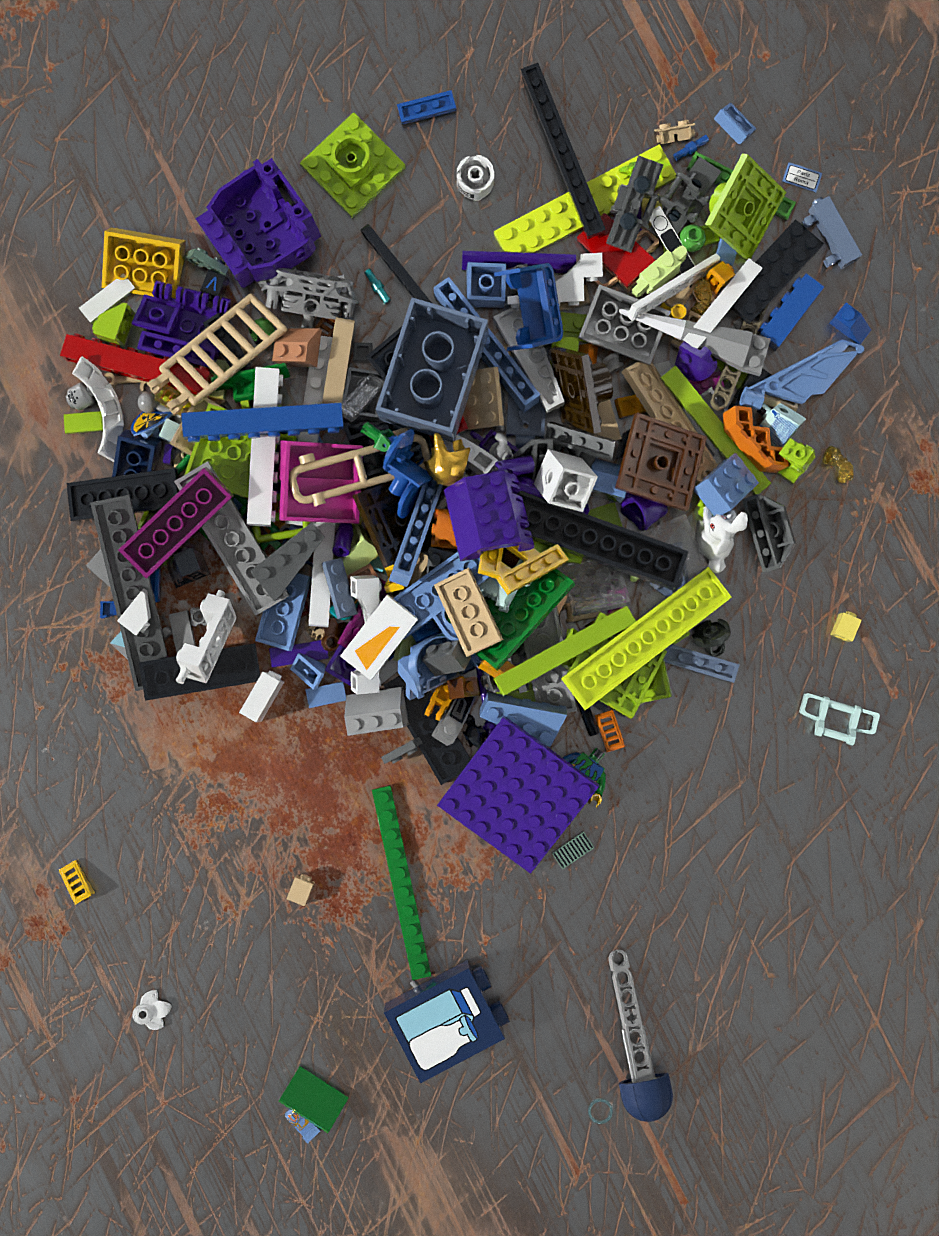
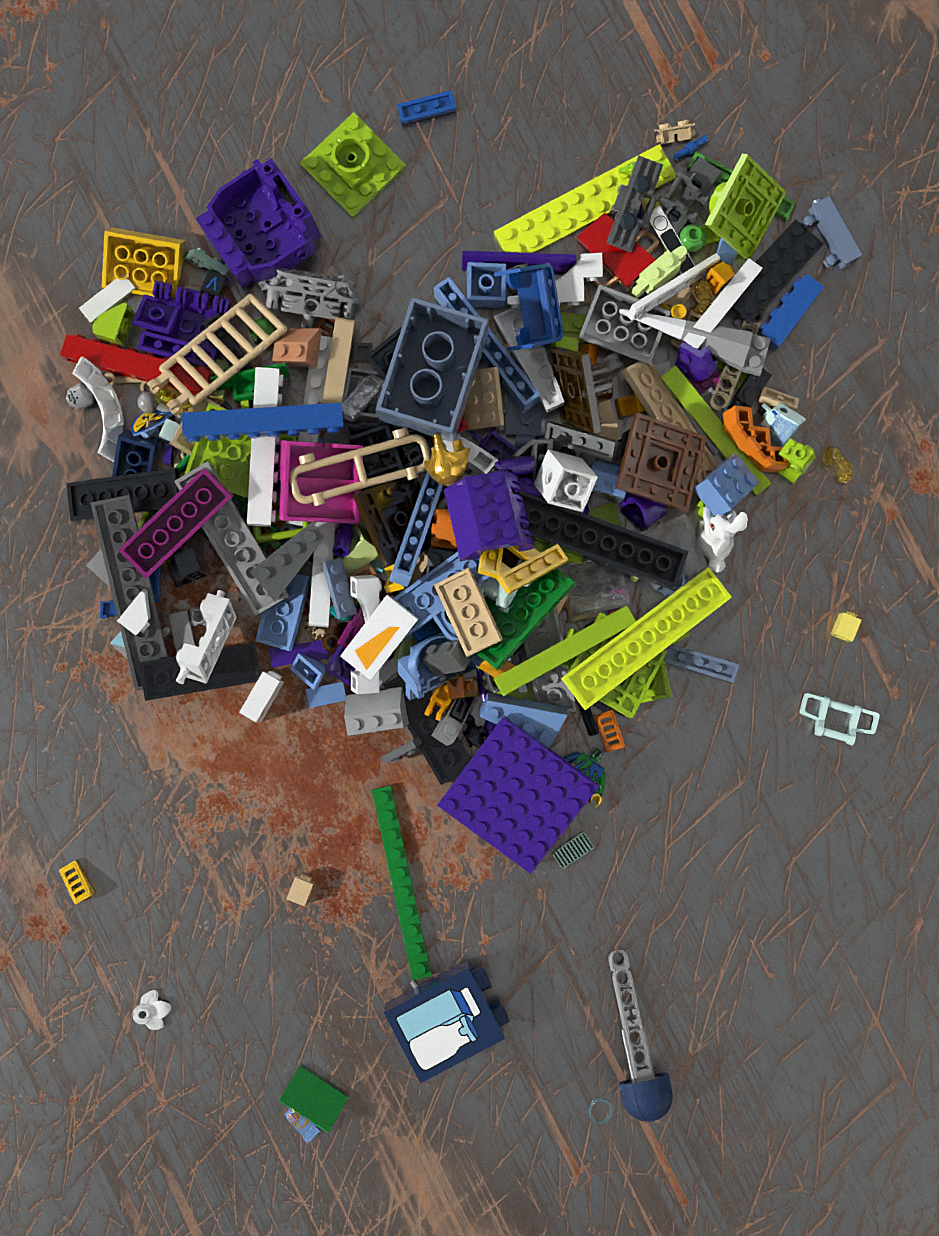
lime tile [64,411,103,434] -> none
black beam [360,224,432,303] -> none
blue piece [361,422,433,519] -> none
teal bar [364,269,391,304] -> none
white brick [457,155,494,201] -> none
light grey piece [489,433,513,465] -> none
black plate [521,63,606,239] -> none
pearl dark grey tile [692,619,731,657] -> none
medium blue slope [714,103,756,145] -> none
medium blue wing [740,340,864,410] -> none
dark grey wedge [742,494,796,573] -> none
sticker [782,162,822,192] -> none
blue slope [829,302,871,344] -> none

